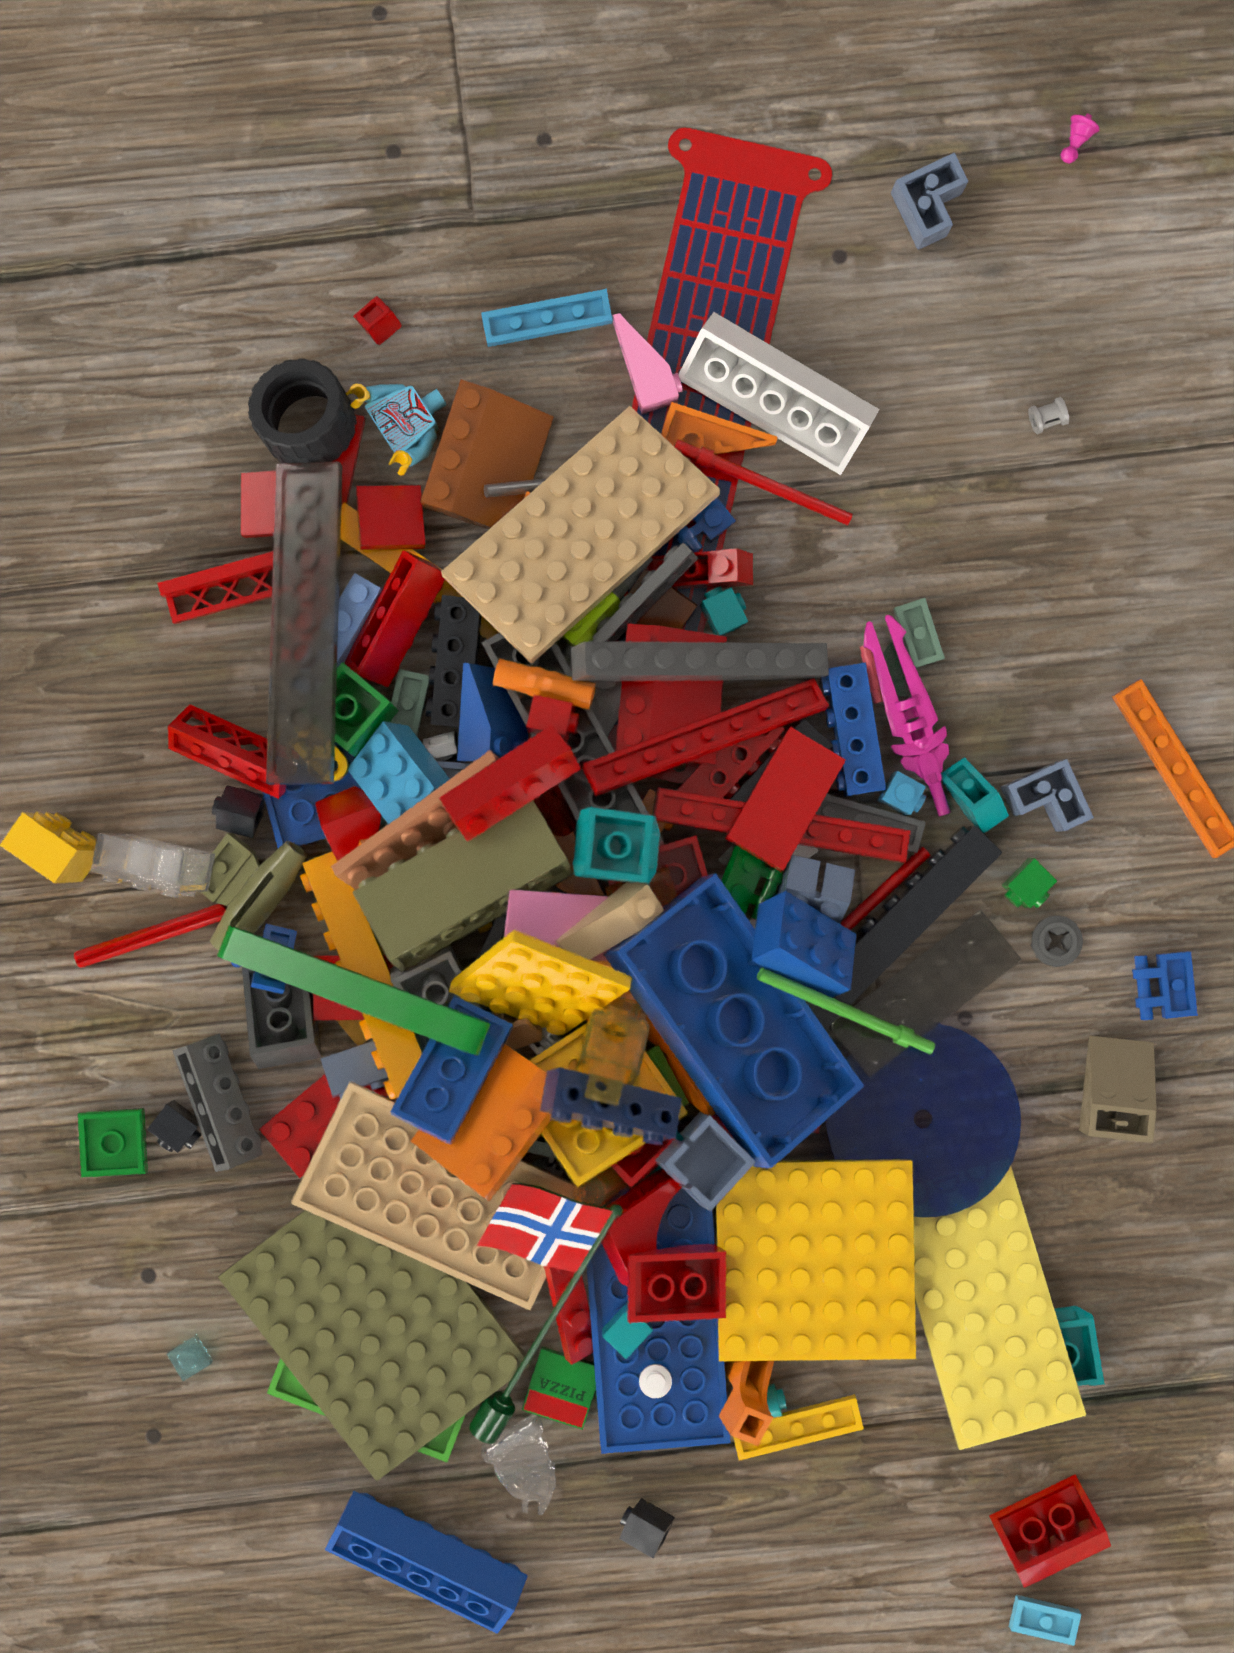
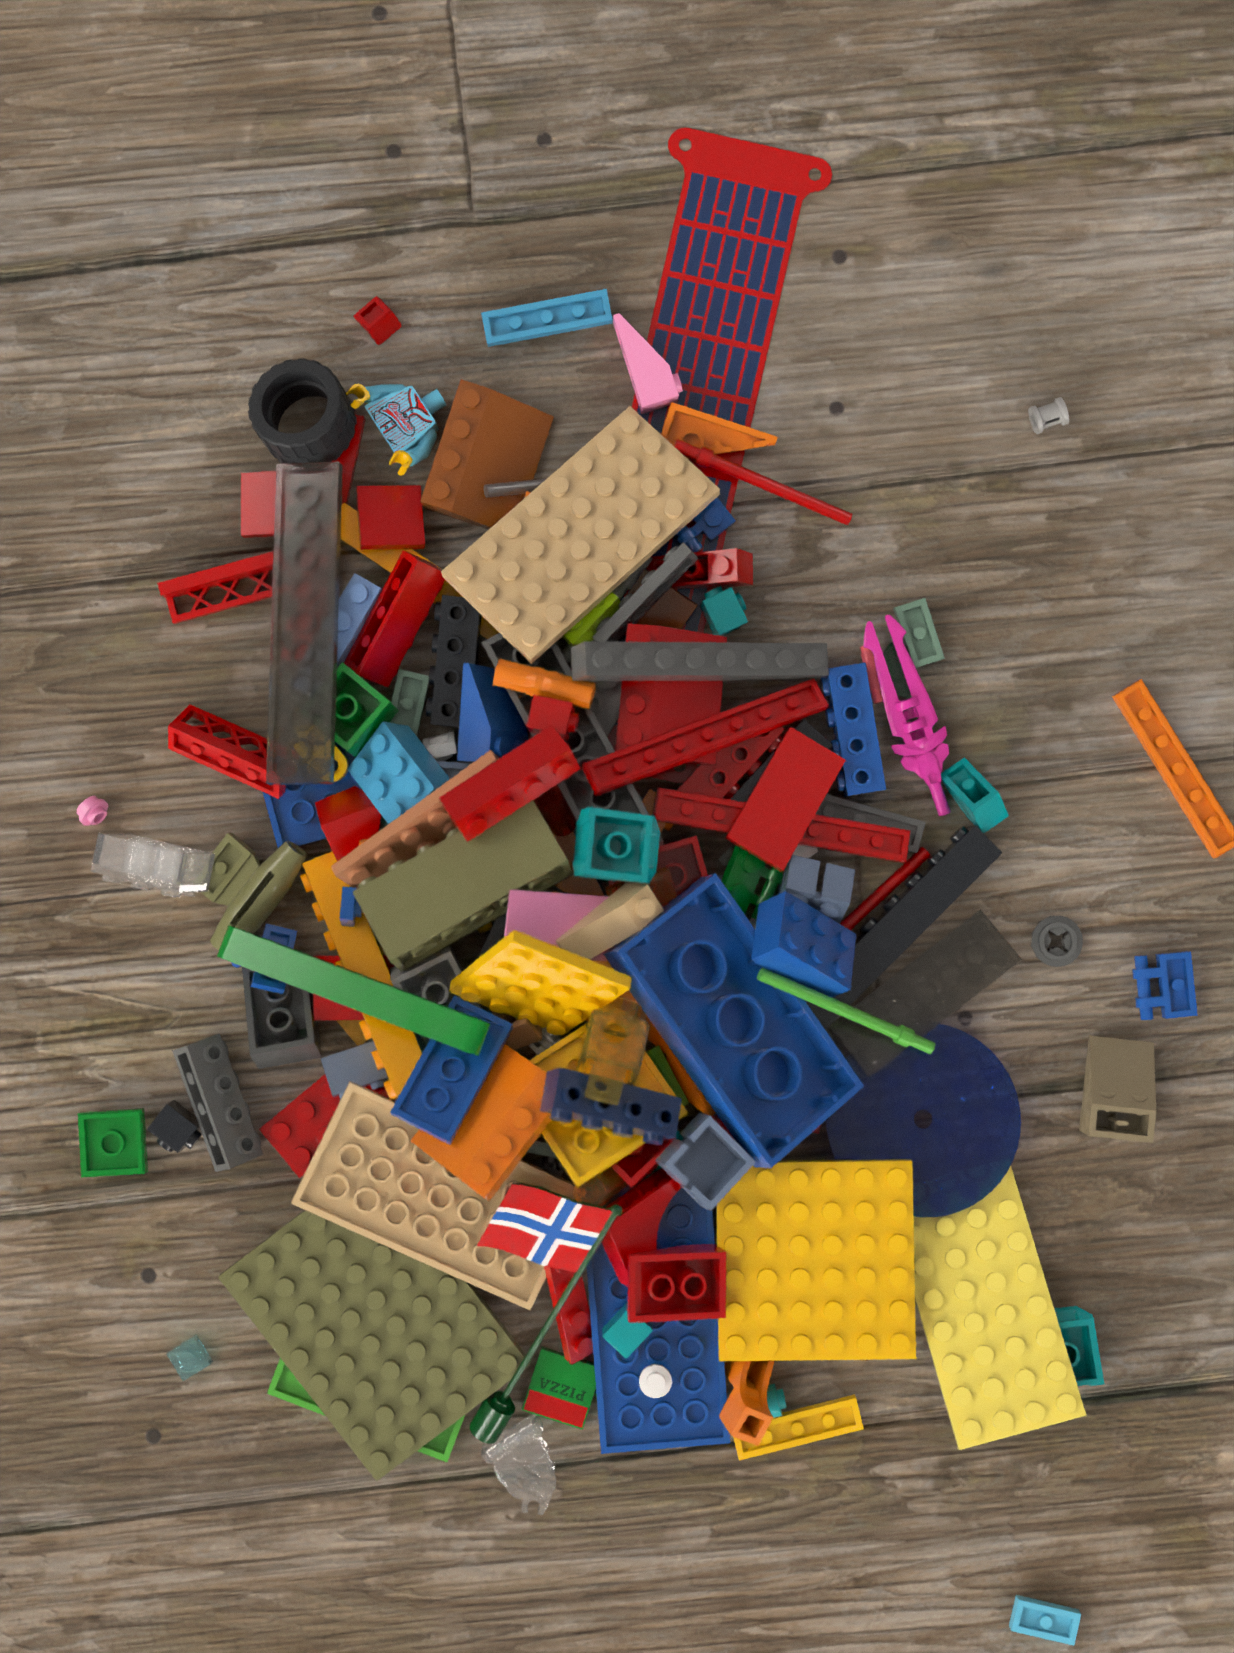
yellow brick [0,811,104,883] -> none
red axle [74,904,227,968] -> none
black brick [212,785,264,839] -> none
blue slope [325,1491,528,1634] -> none
black brick [619,1498,675,1558] -> none
white slope [678,312,880,475] -> none
dark azure brick [877,771,926,816] -> none
sand blue brick [891,152,968,250] -> none
red slope [989,1474,1111,1588] -> none
sand blue brick [1000,759,1094,832] -> none
green brick [1001,858,1057,909] -> none
dark pink piece [1060,114,1100,164] -> none
none -> bright pink plate [77,796,108,826]
none -> blue plate [339,887,362,927]

